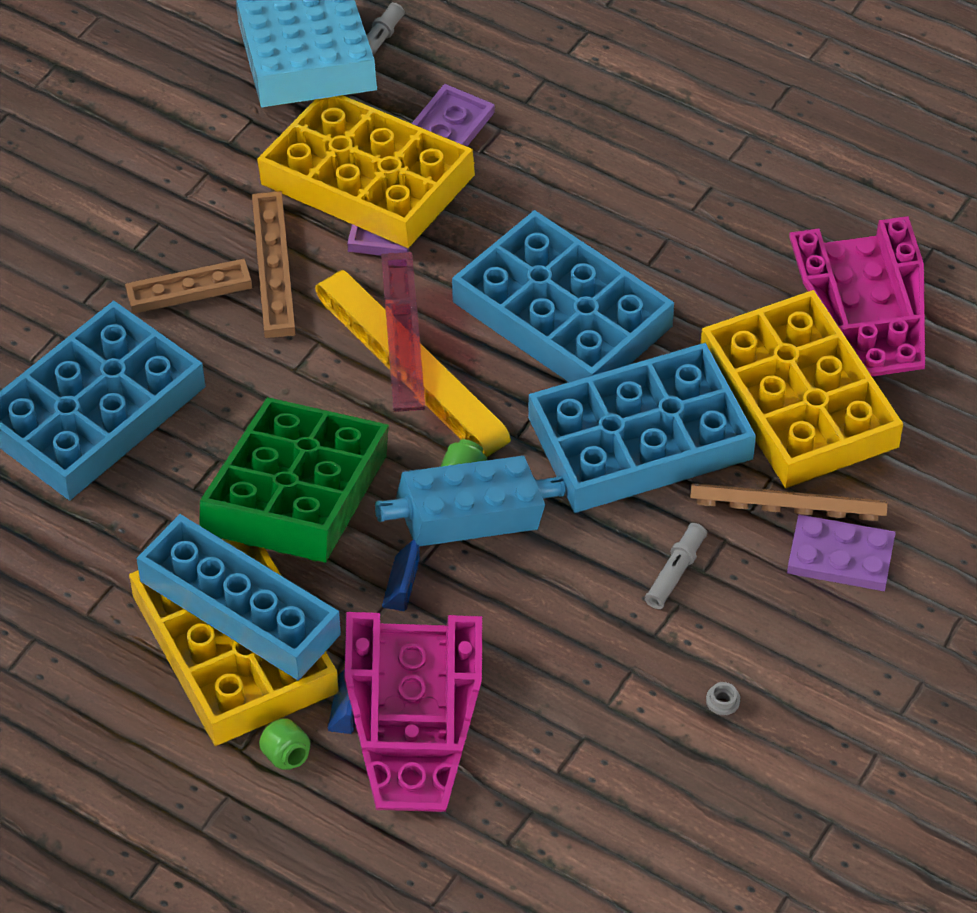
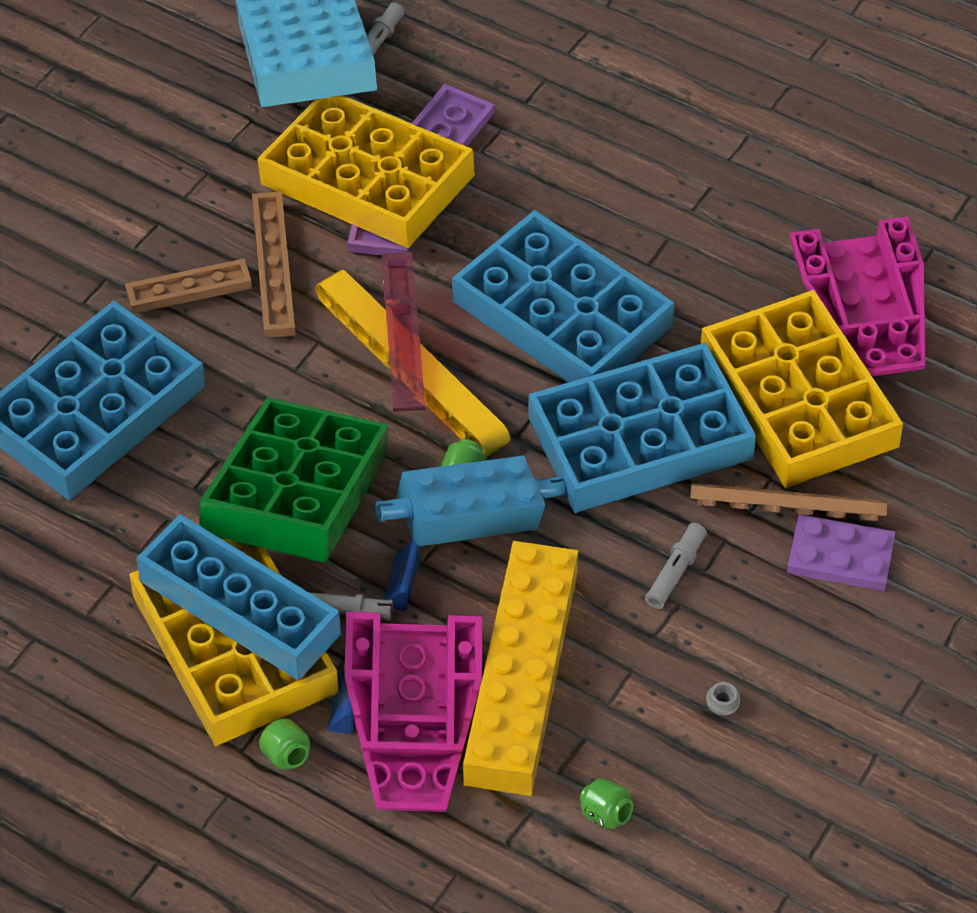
none -> light grey pin [309,592,394,621]
none -> yellow brick [463,541,578,796]
none -> bright green head [580,778,634,829]

